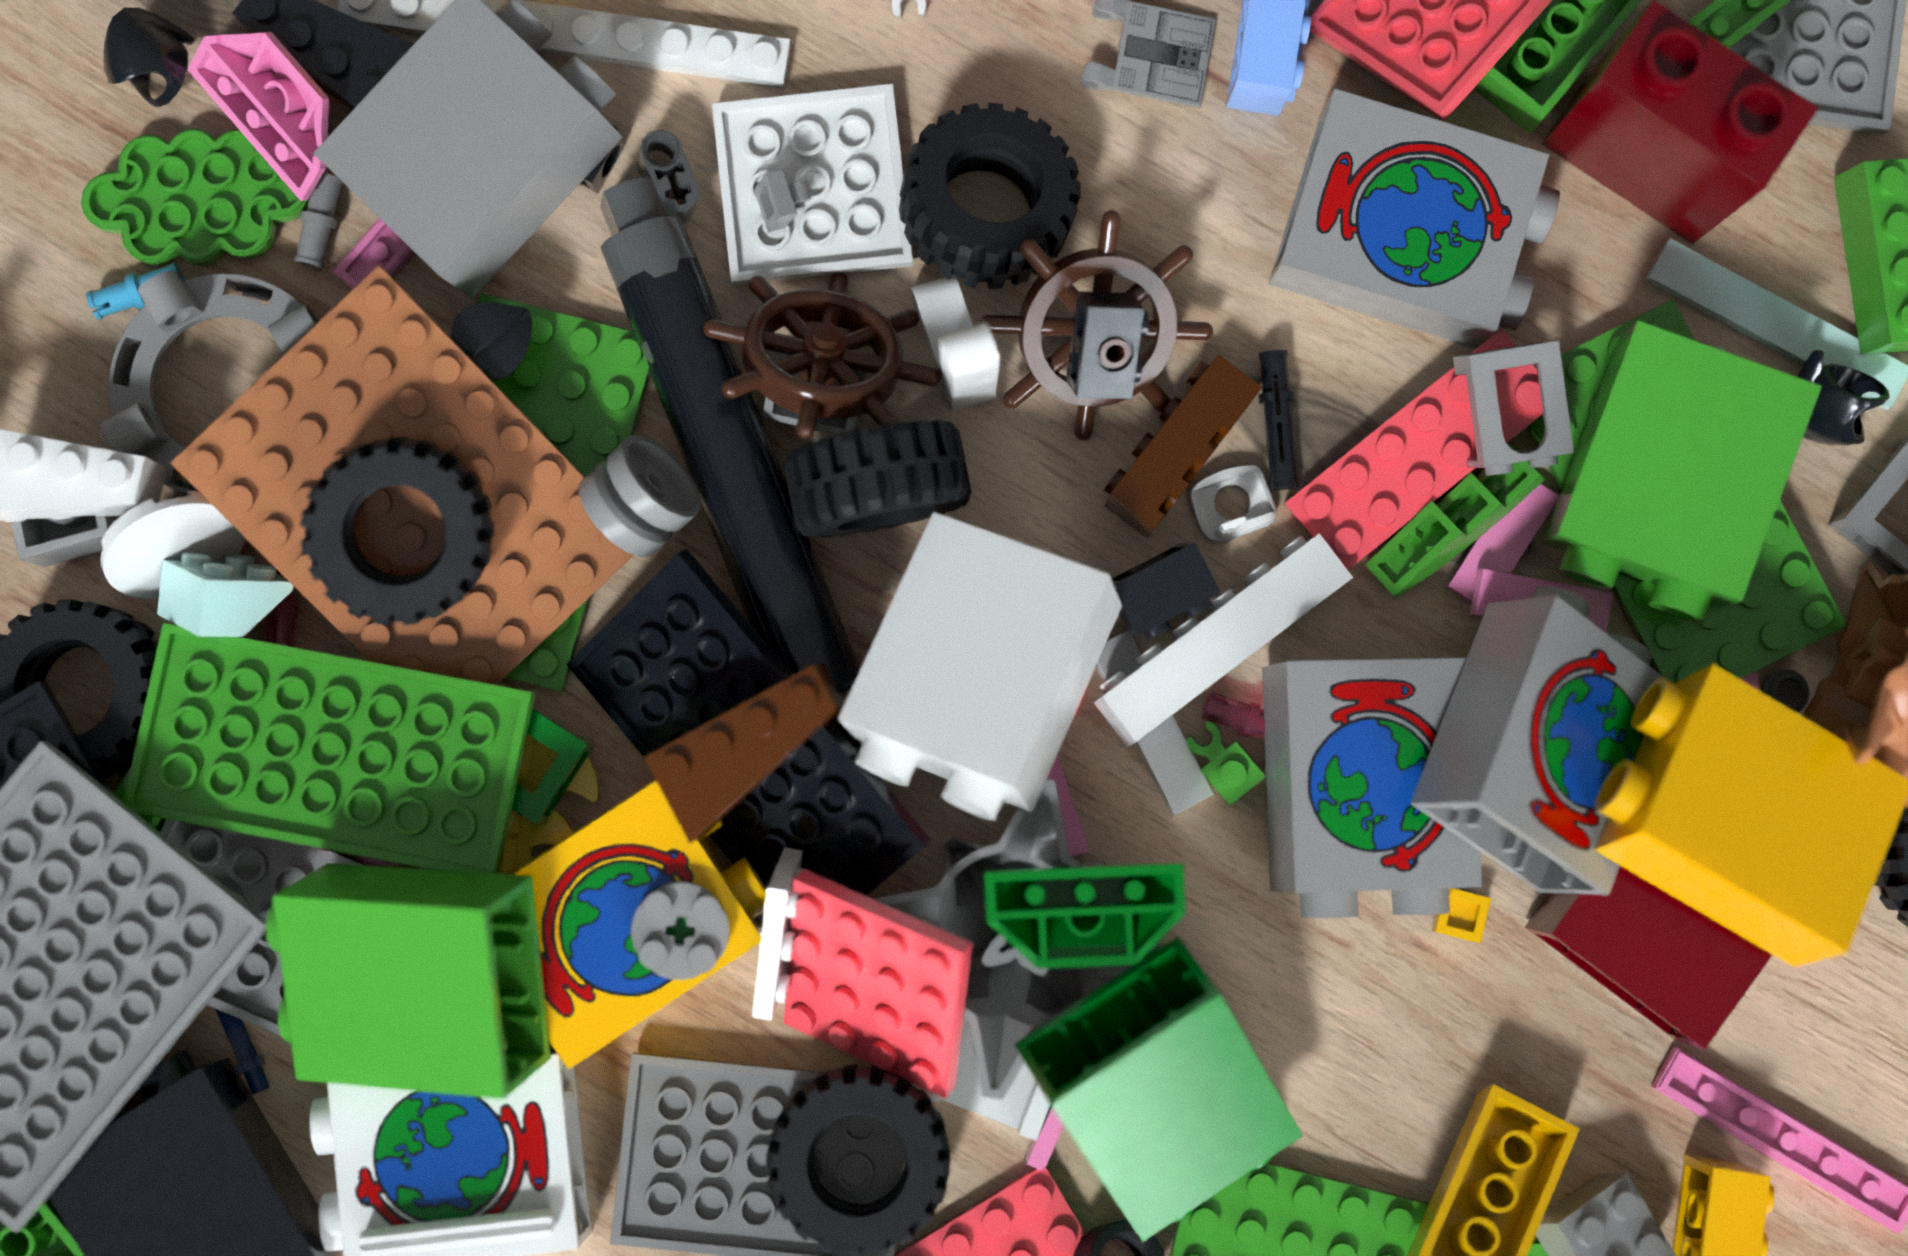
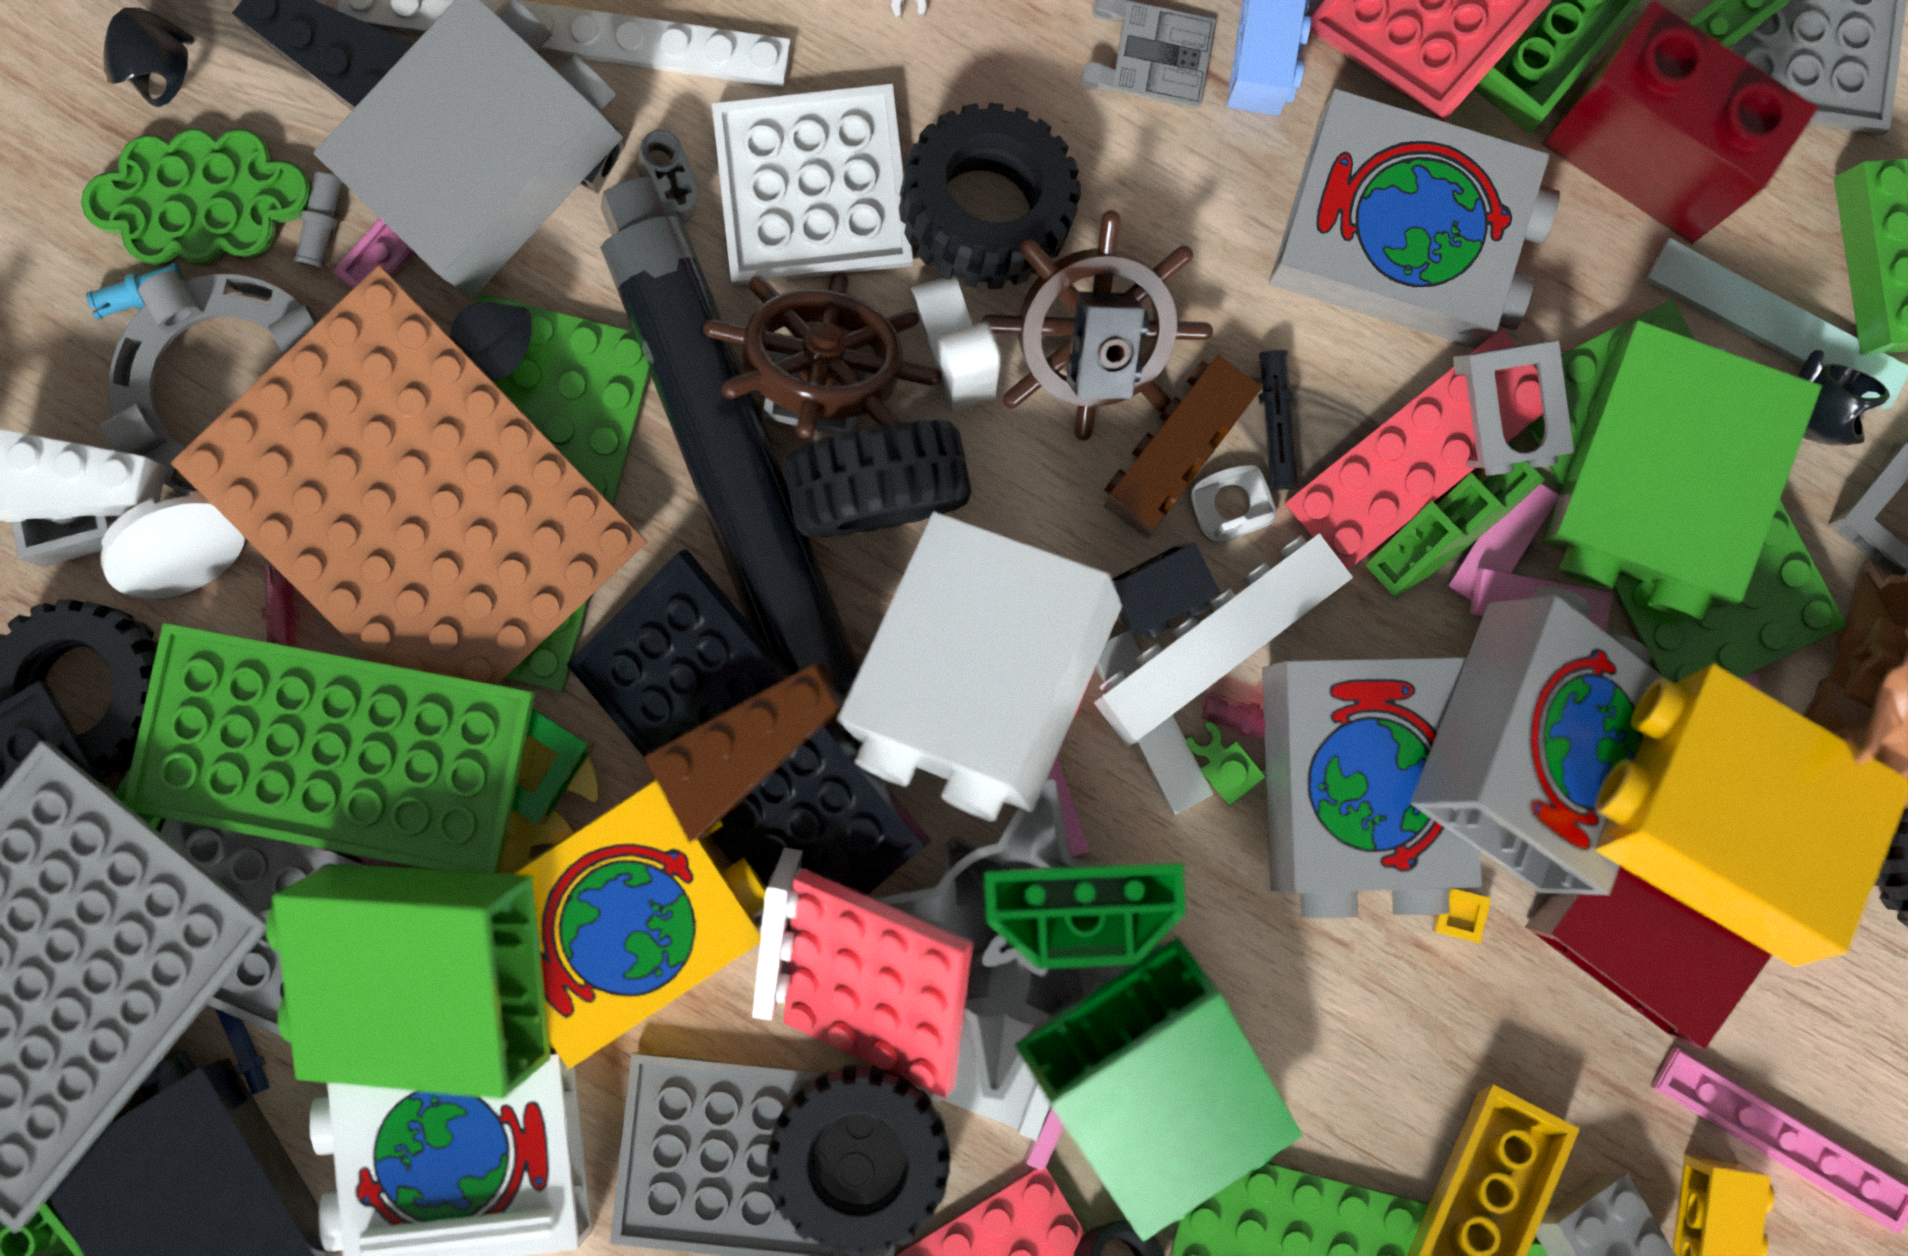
light aqua slope [157,553,293,637] -> none
bright pink wedge [187,32,331,201] -> none
black tyre [300,437,495,626] -> none
light grey wheel [579,435,701,557] -> none
light grey plate [631,881,729,980] -> none
light grey tile [754,170,812,232] -> none
dark grey plate [1761,669,1809,713] -> none

